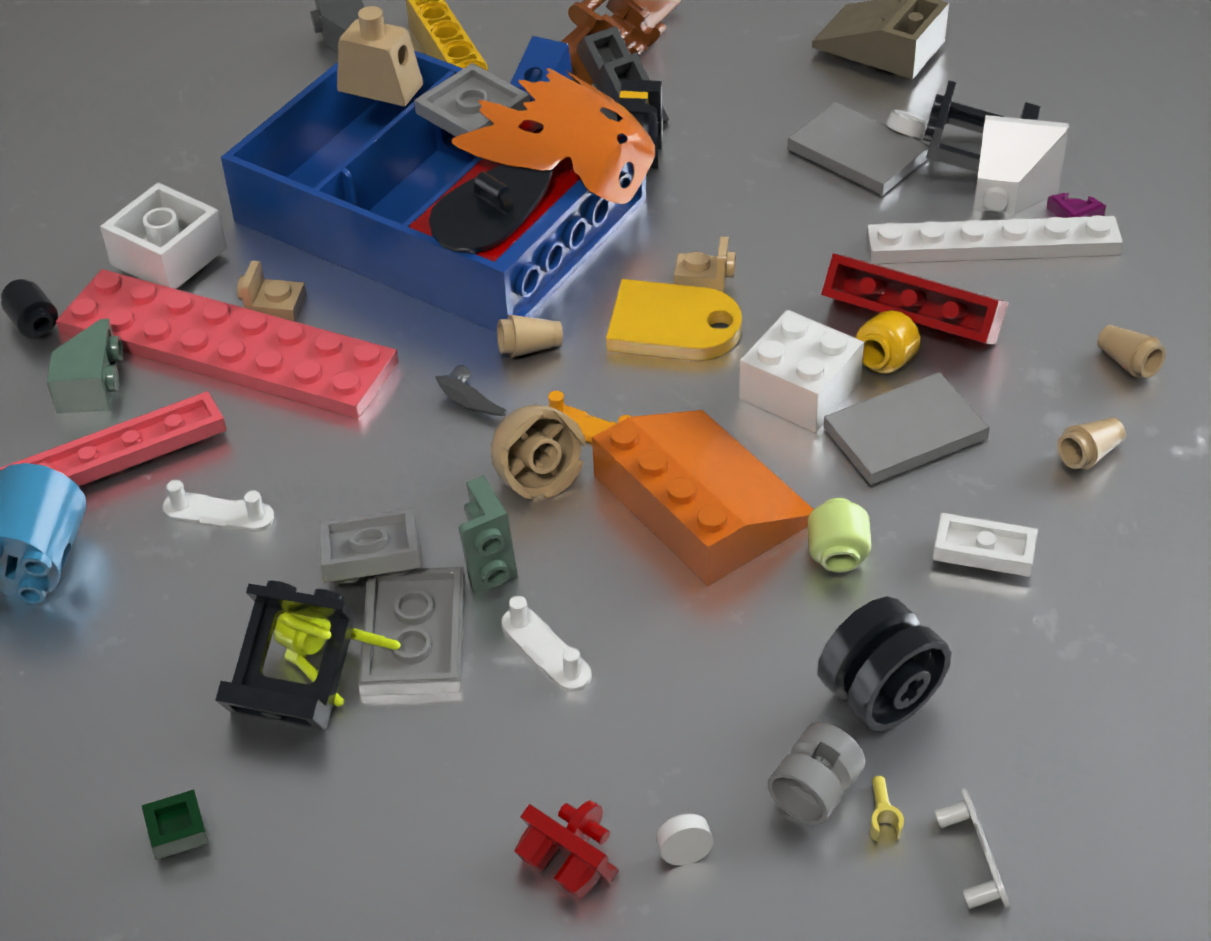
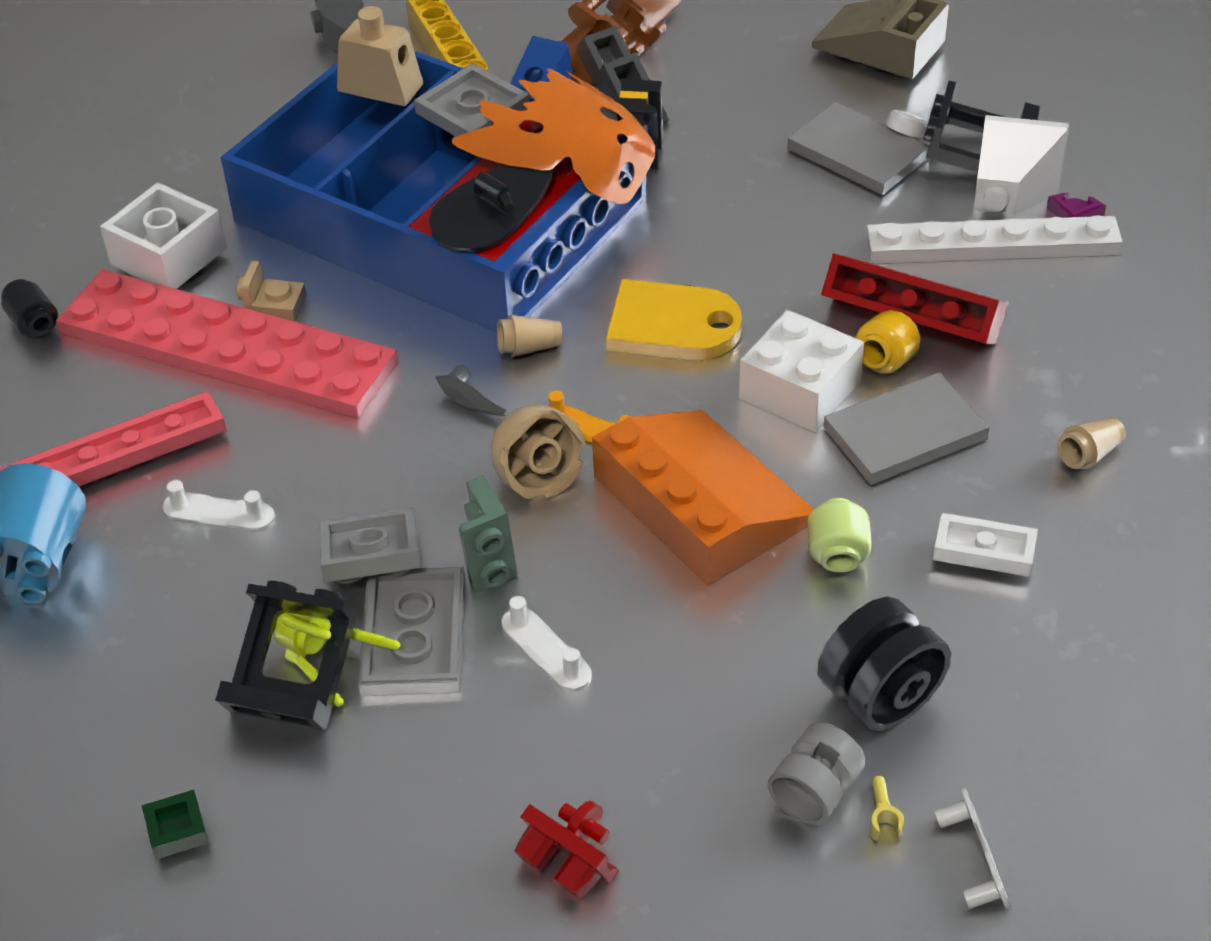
sand green slope [47,319,123,414] -> none
white tile [656,814,714,866] -> none
tan bracket [673,236,736,293] -> none
tan cone [1097,325,1166,378] -> none

